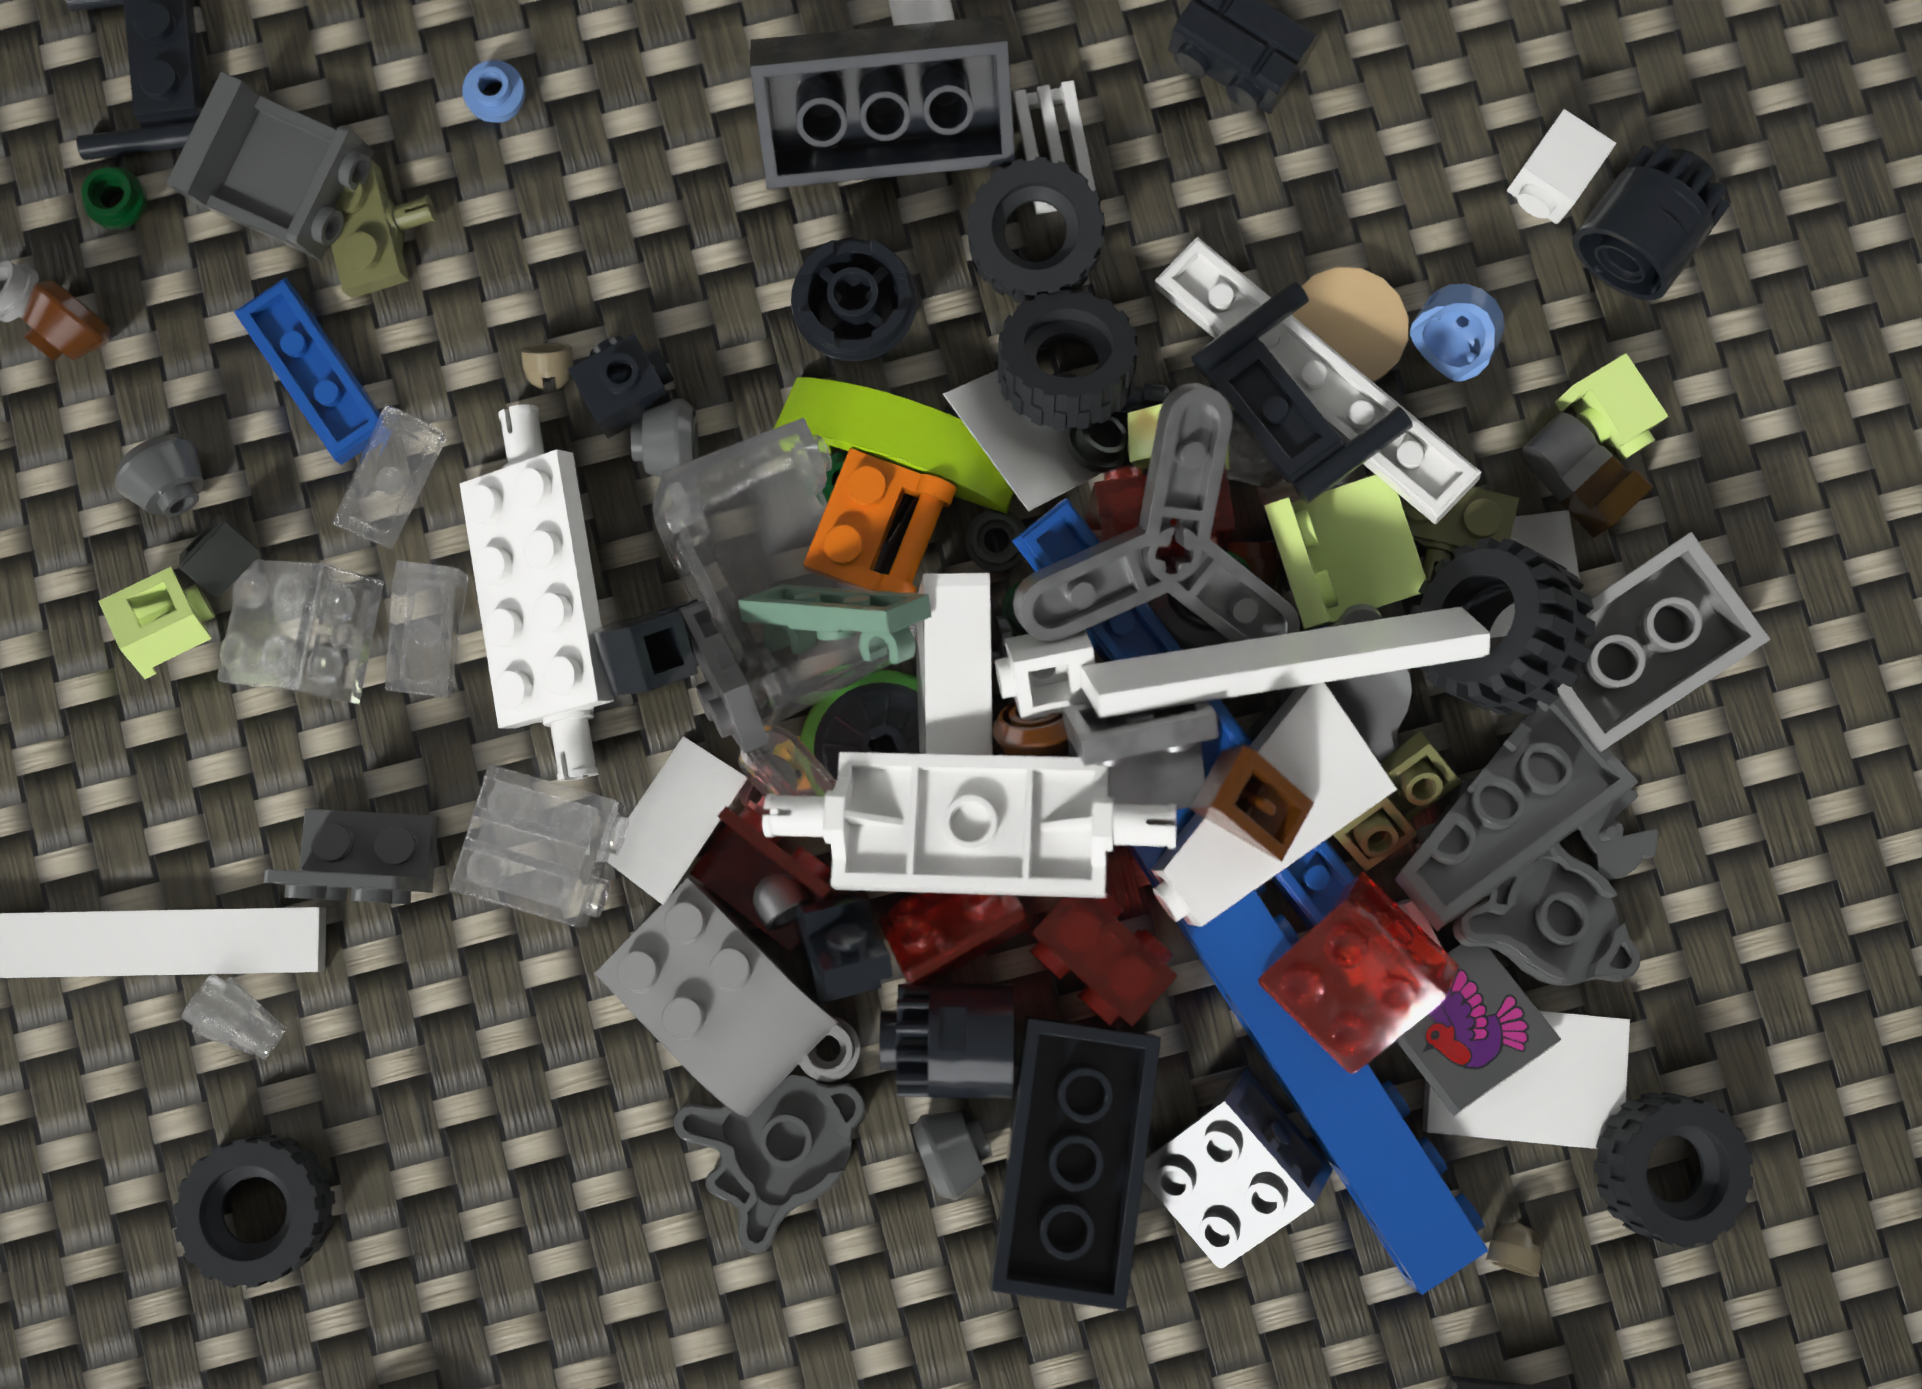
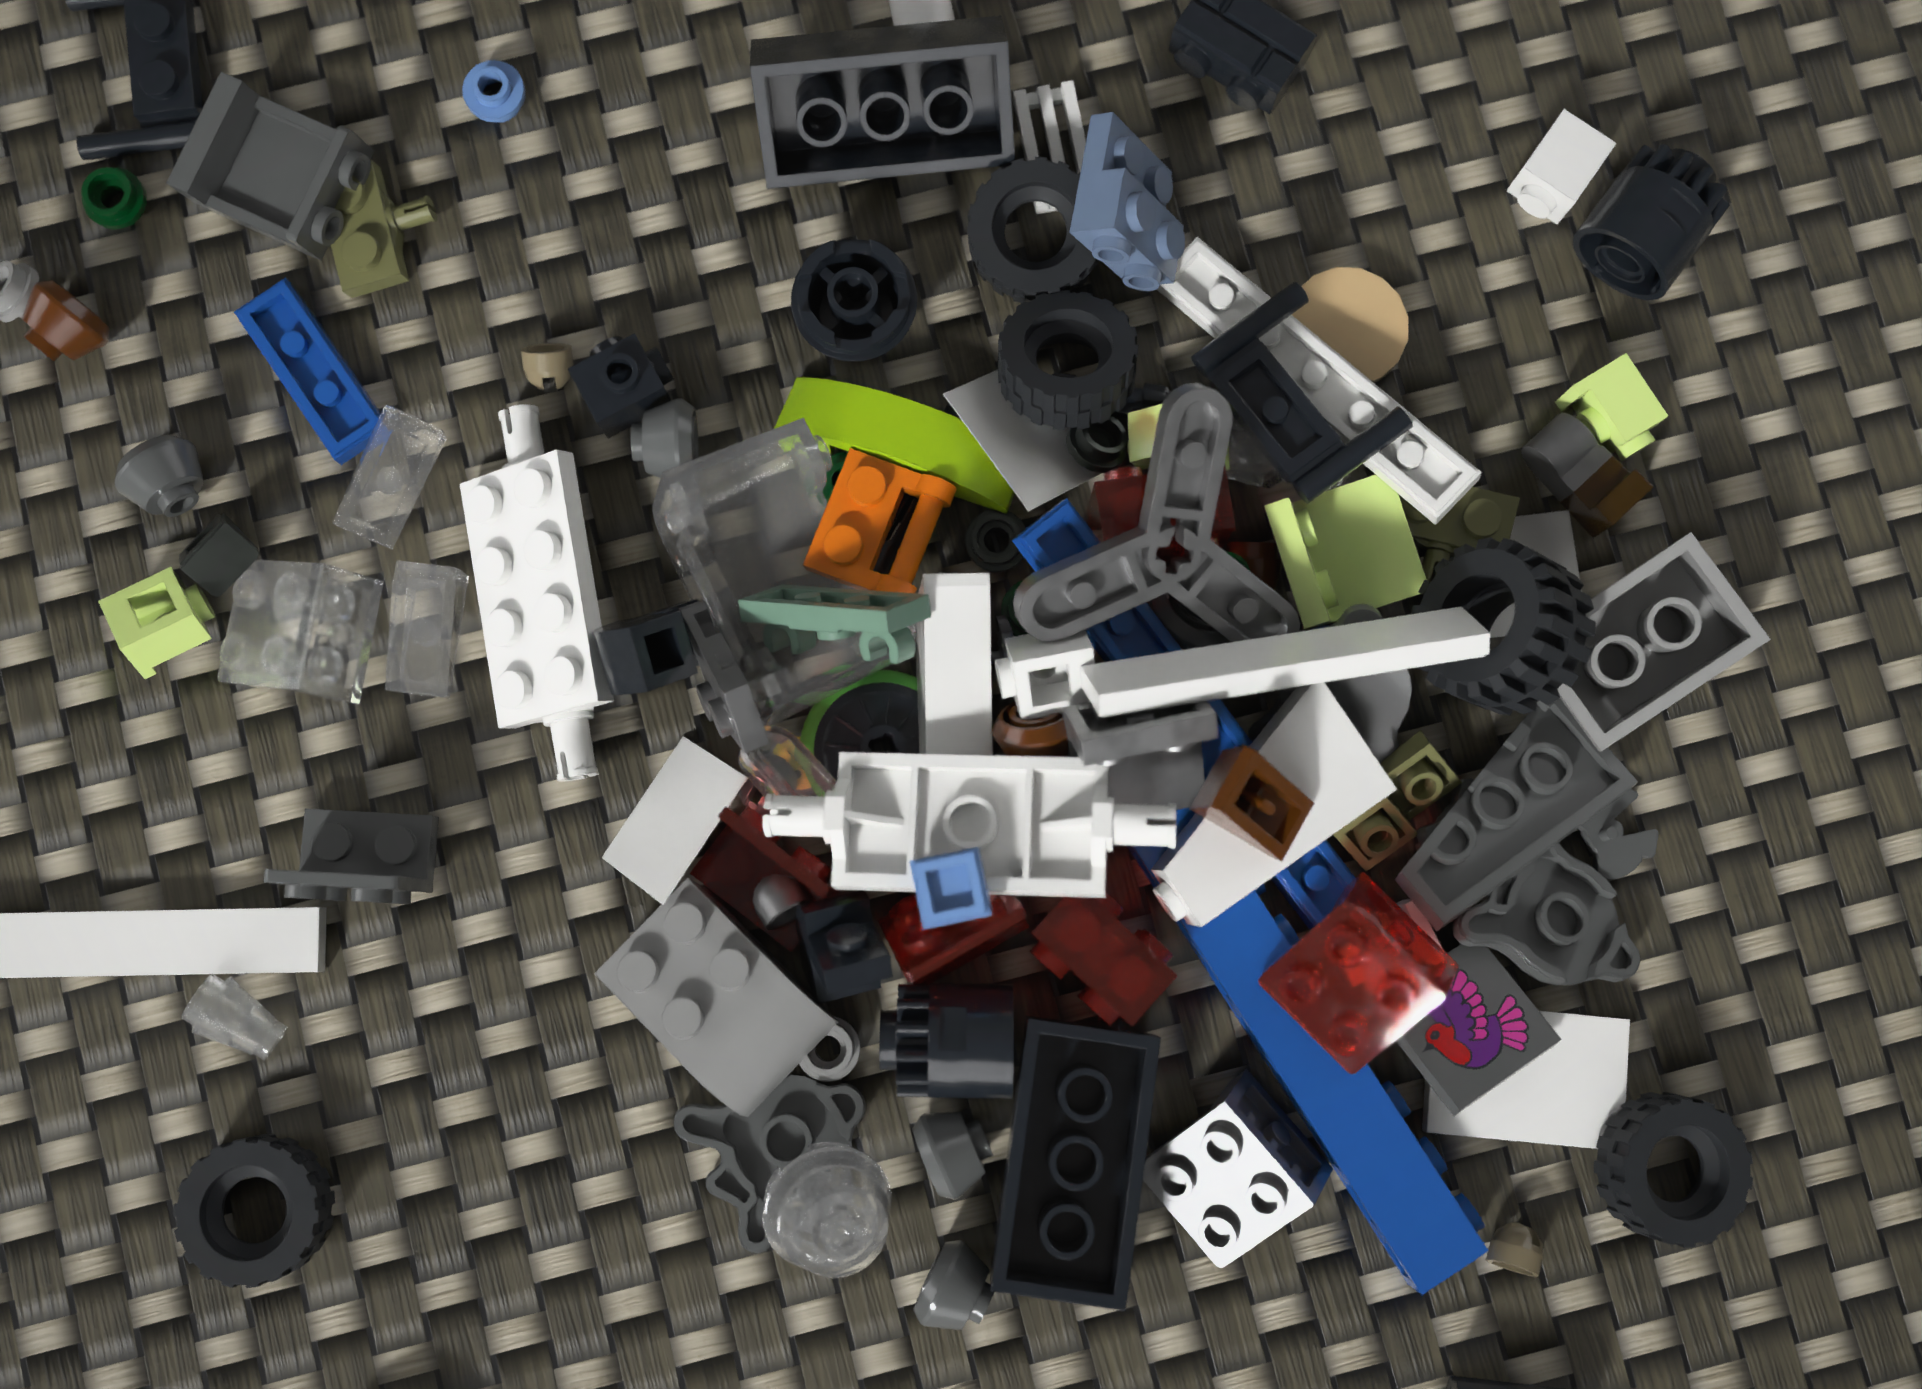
clear brick [449,764,629,927] -> none
medium blue piece [1410,284,1505,381] -> none
none -> clear cone [763,1142,892,1278]
none -> medium blue tile [910,847,993,929]
none -> dark grey cone [913,1240,994,1330]
none -> sand blue plate [1069,112,1185,291]

